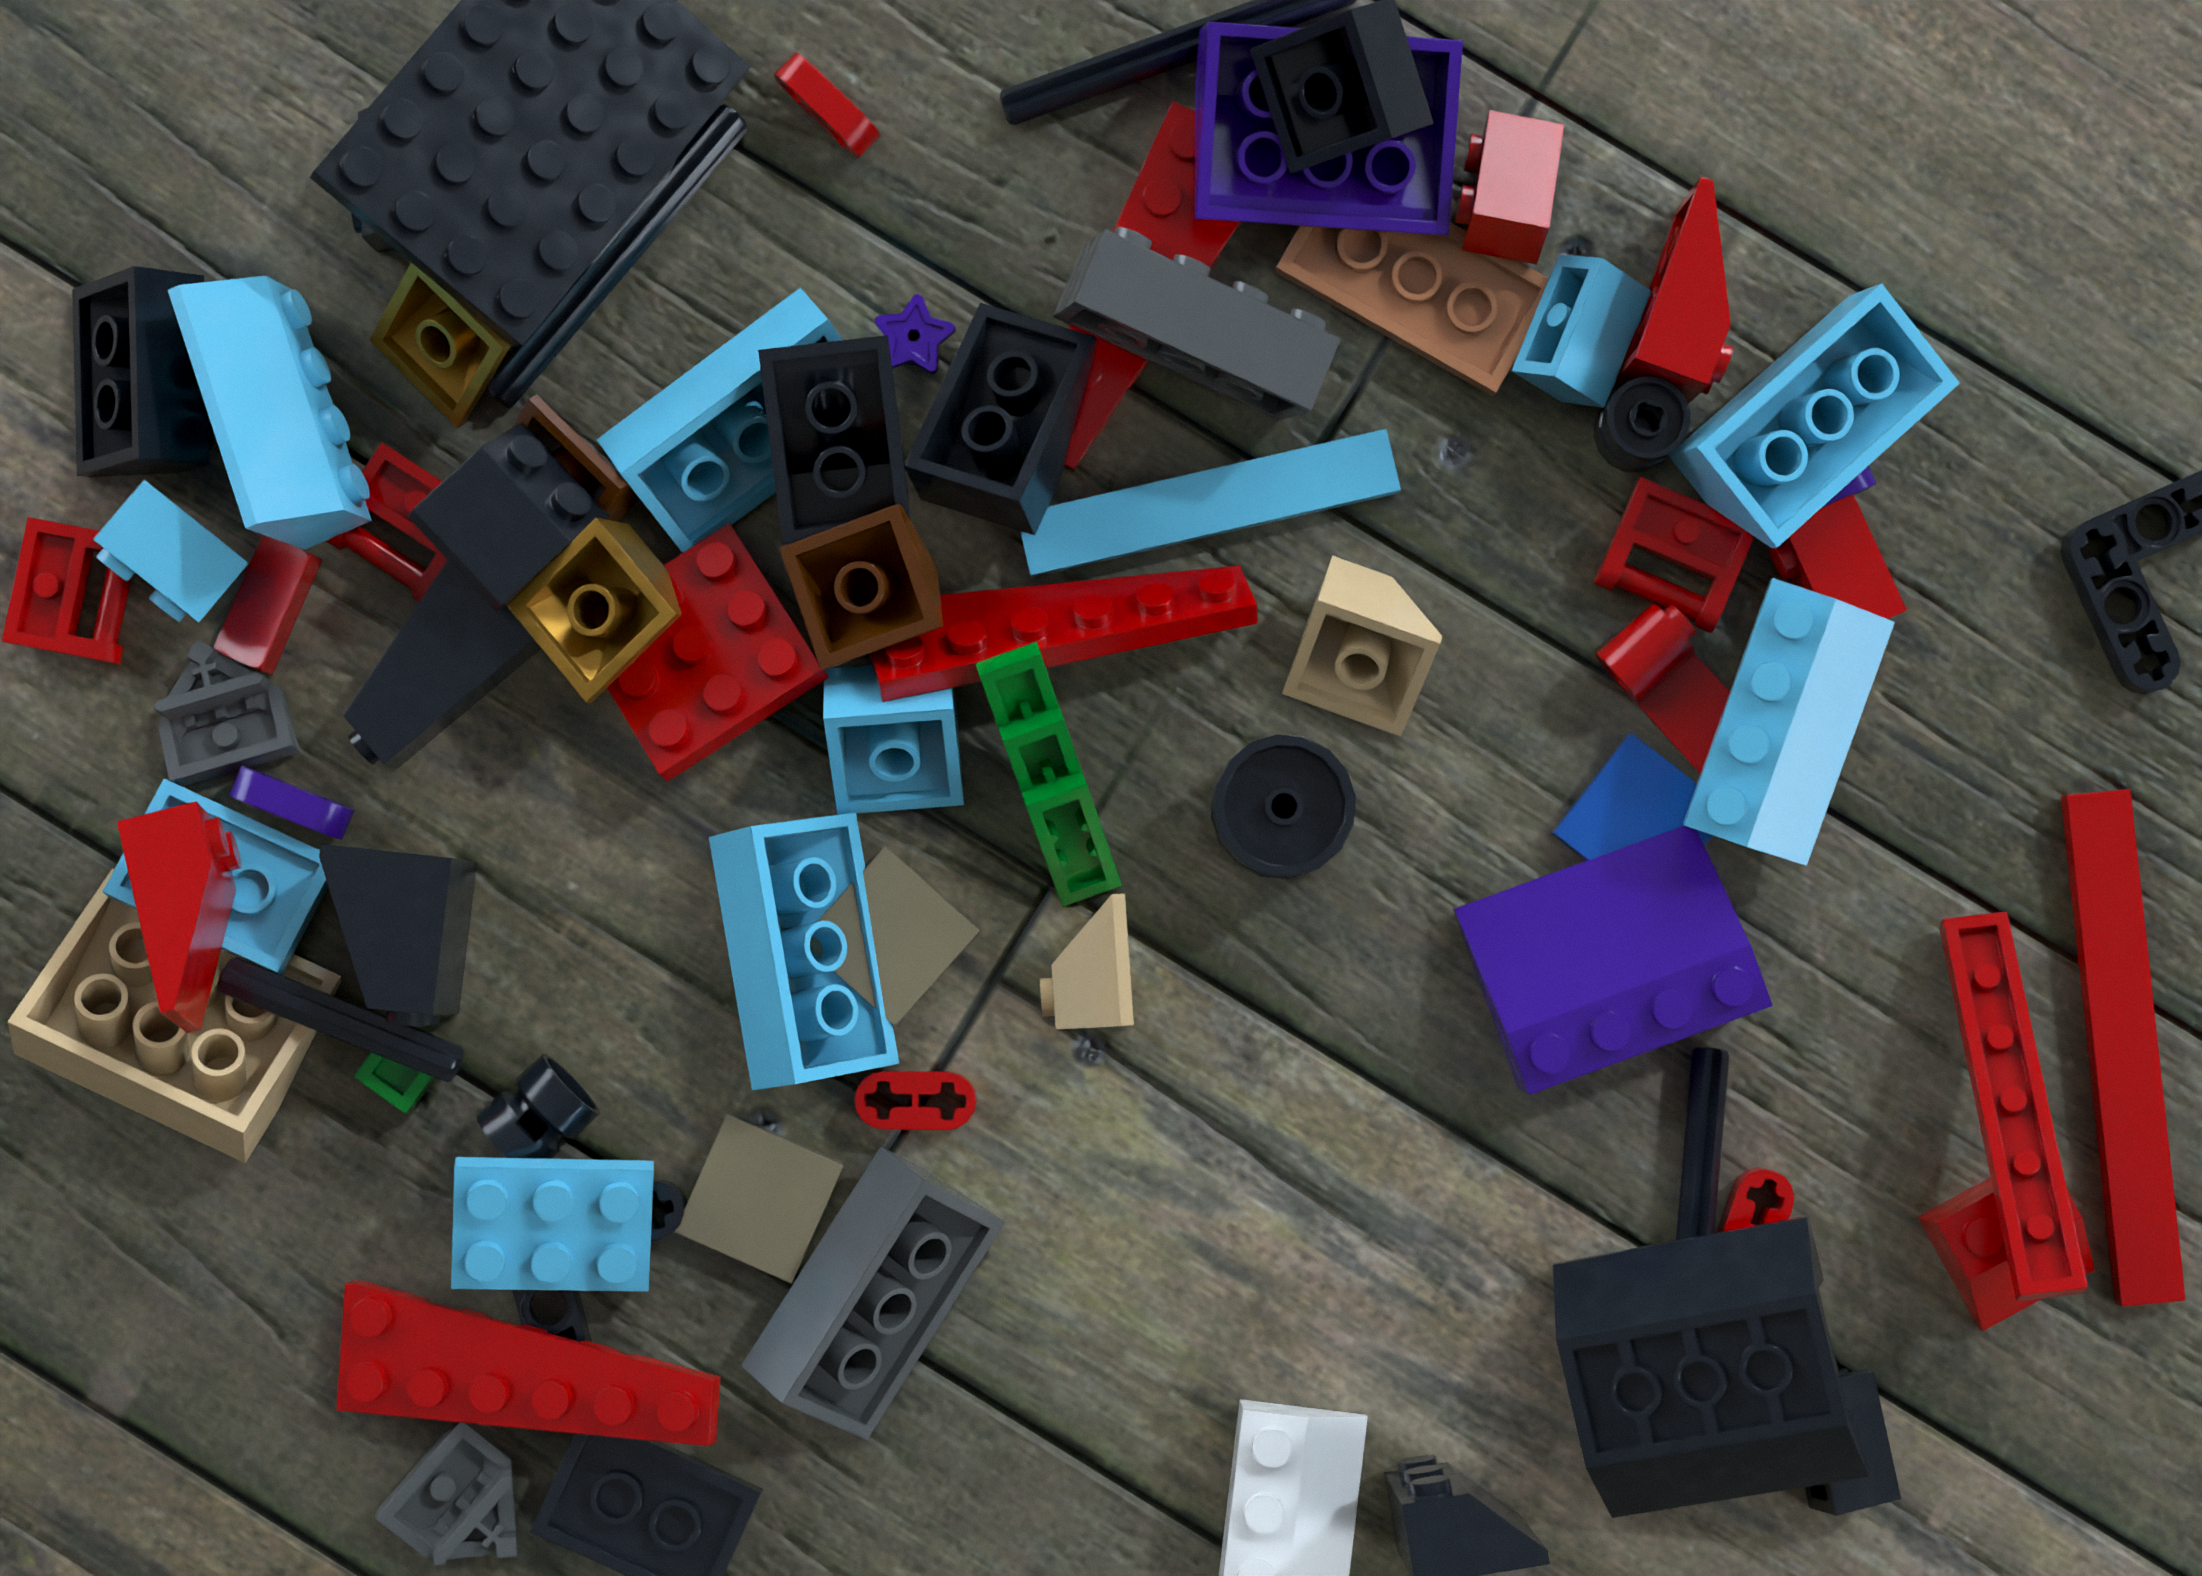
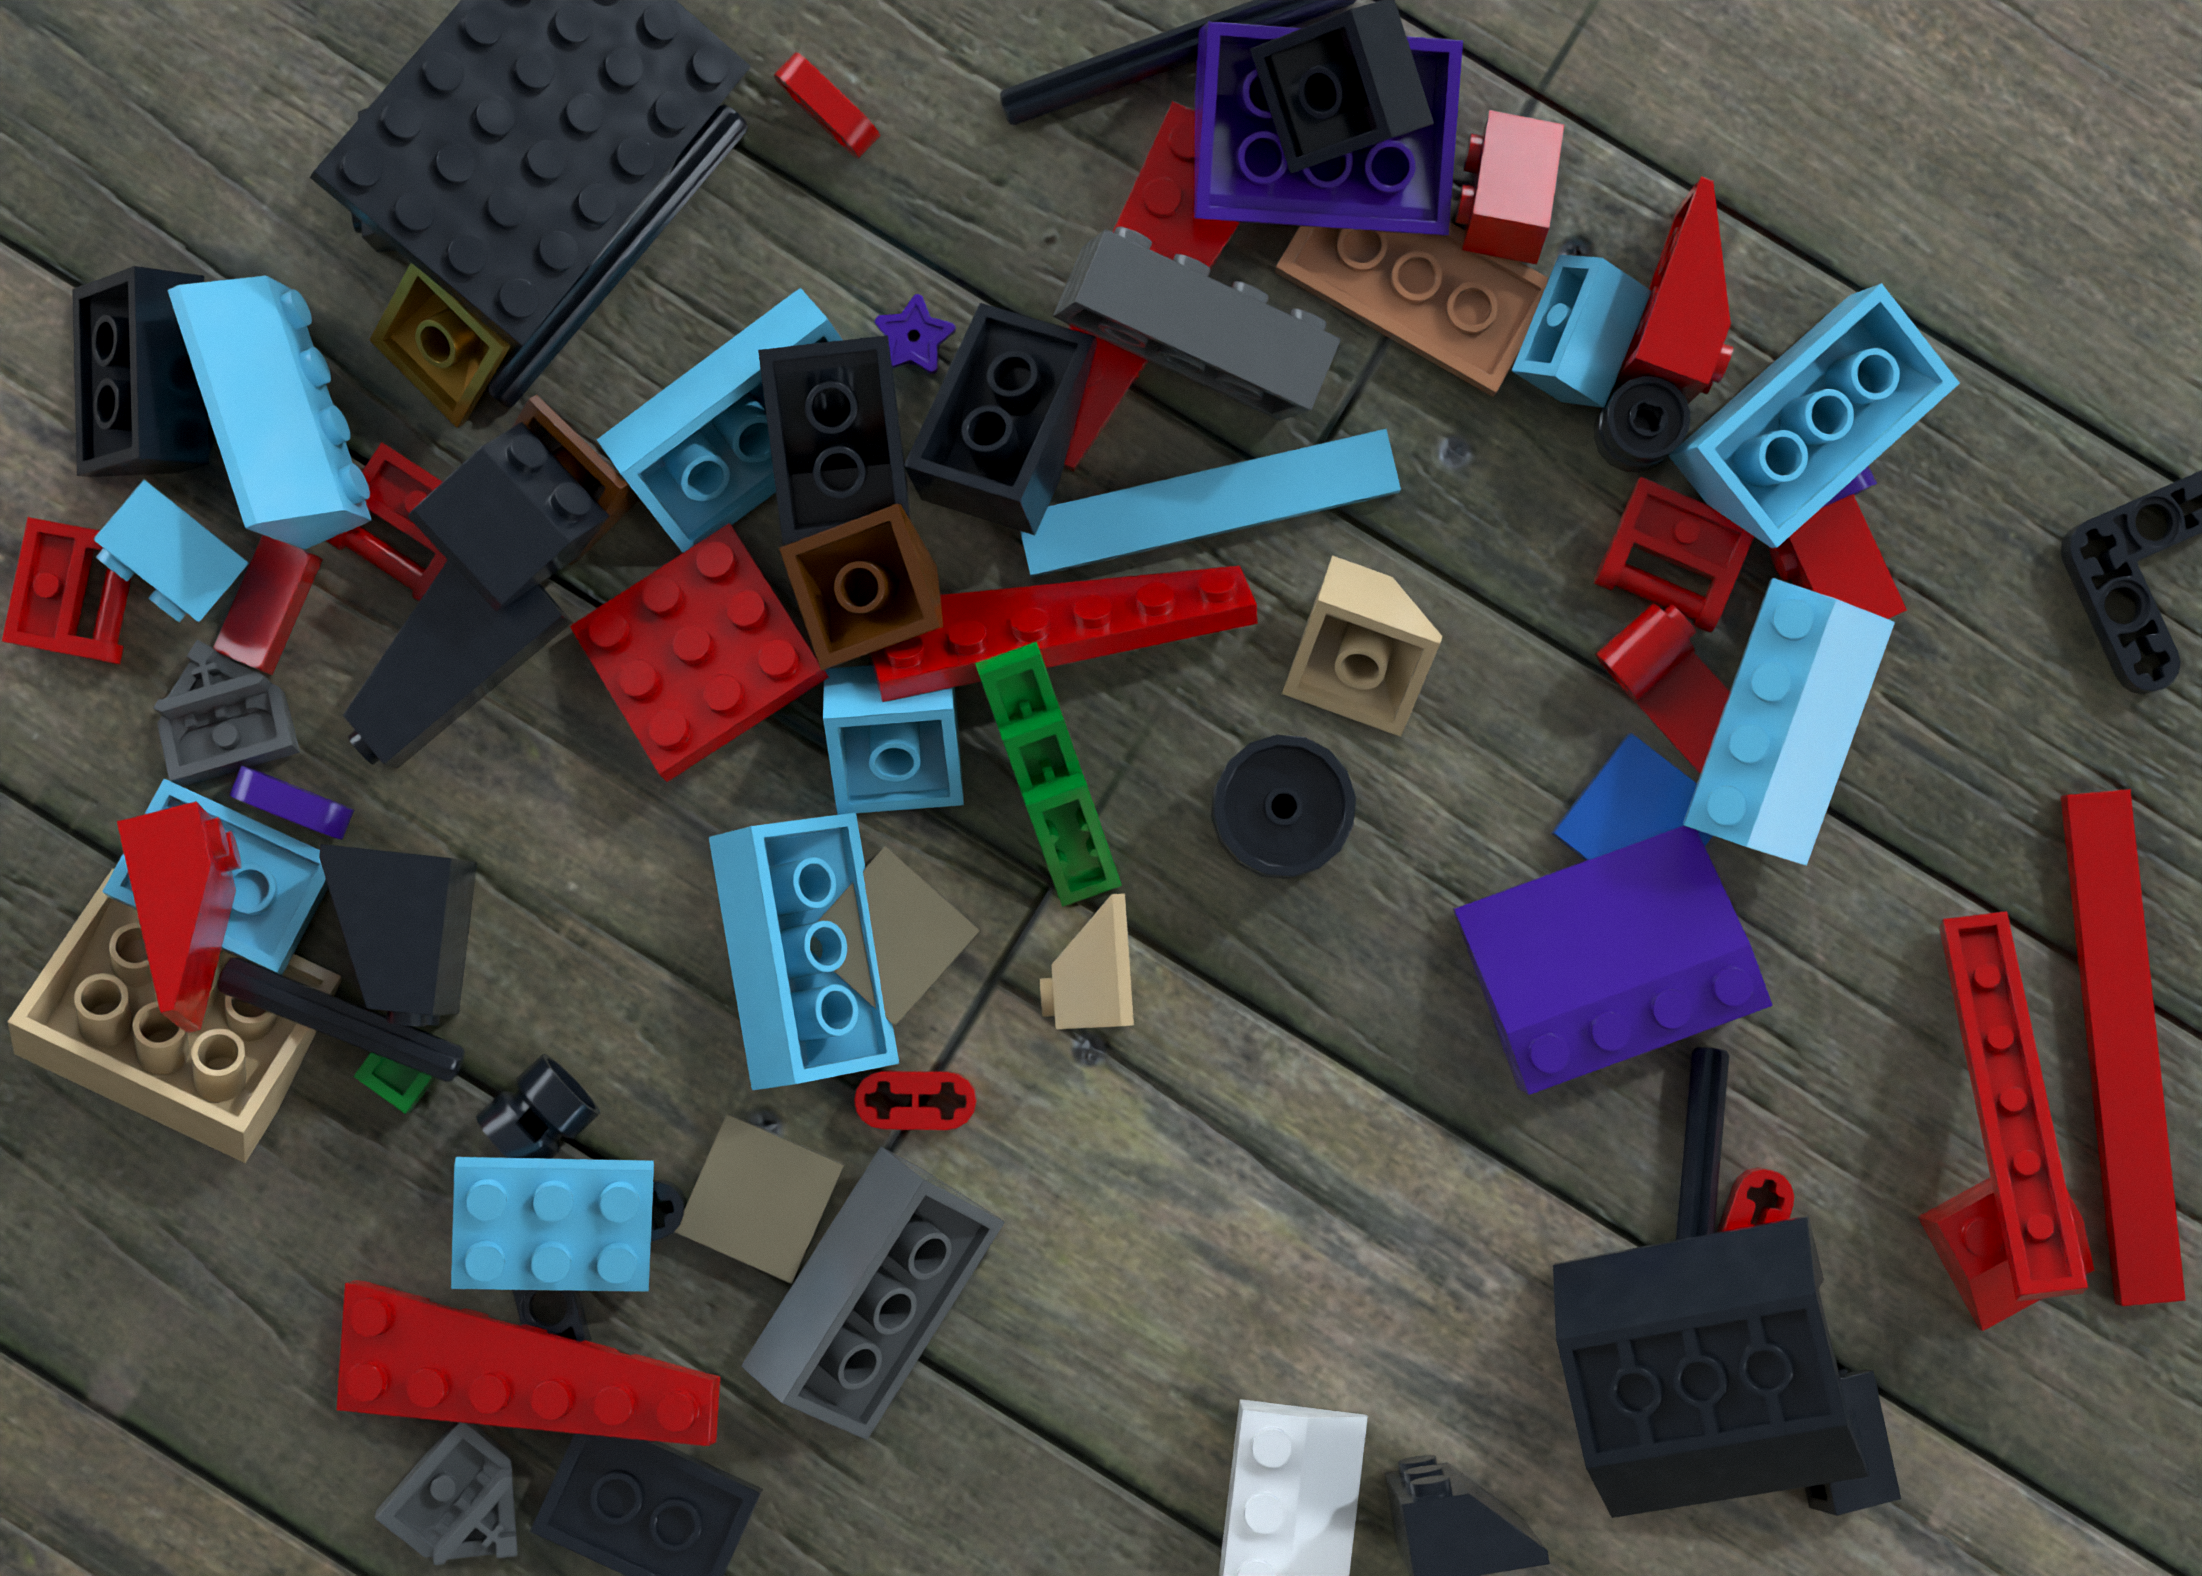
pearl gold slope [507,518,682,703] -> none

